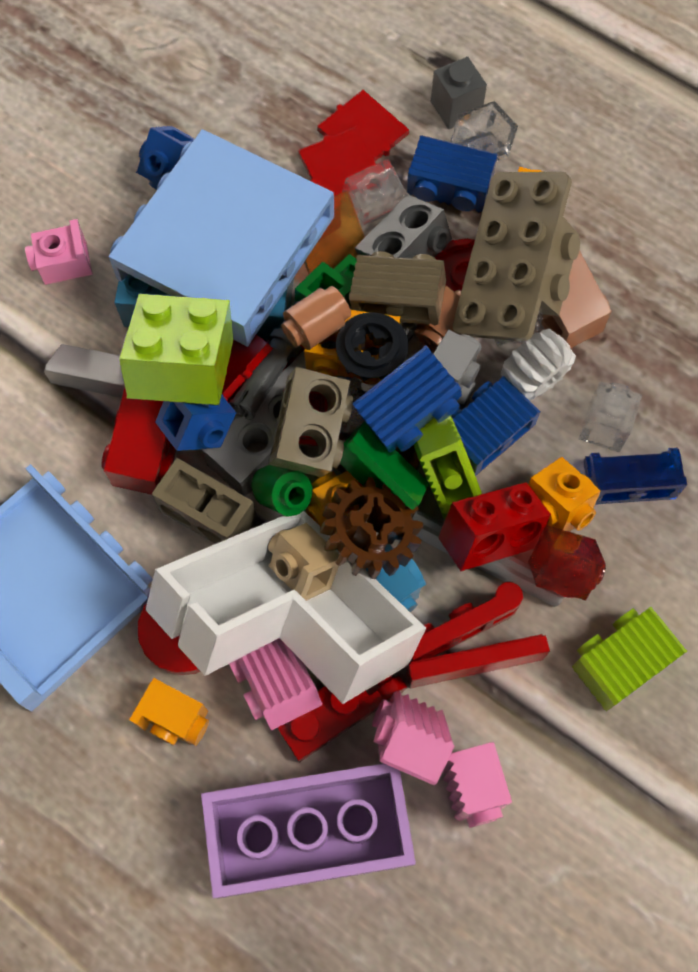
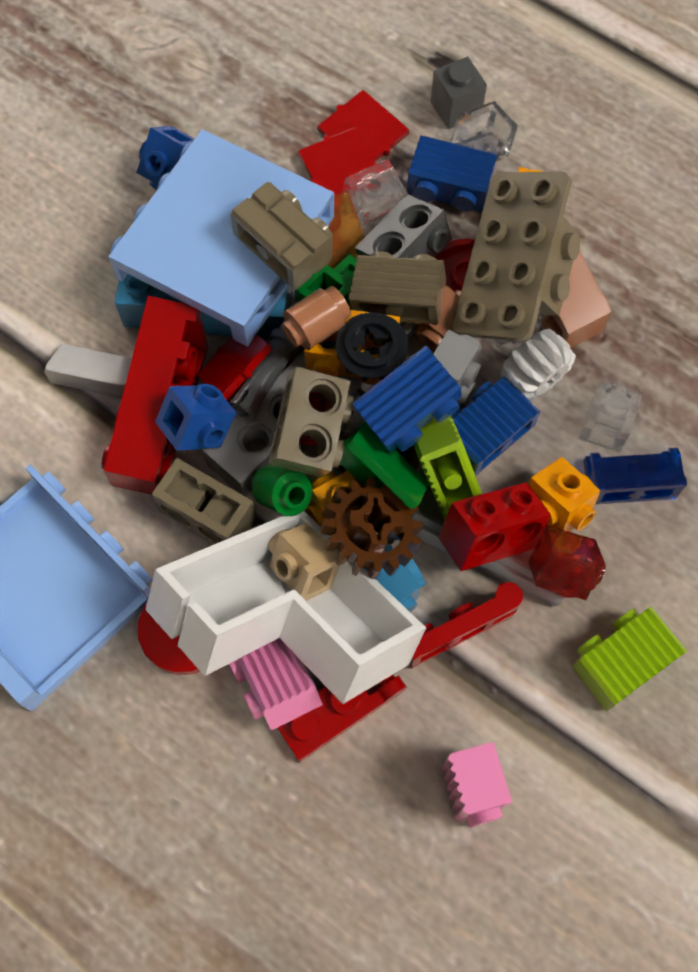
bright pink brick [25,219,93,285] -> none
lime brick [119,294,233,405] -> none
light orange brick [129,677,210,746] -> none
lavender brick [201,763,416,899] -> none
bright pink brick [372,690,454,786] -> none
red tile [407,634,550,689] -> none
none -> dark tan brick [230,181,333,290]

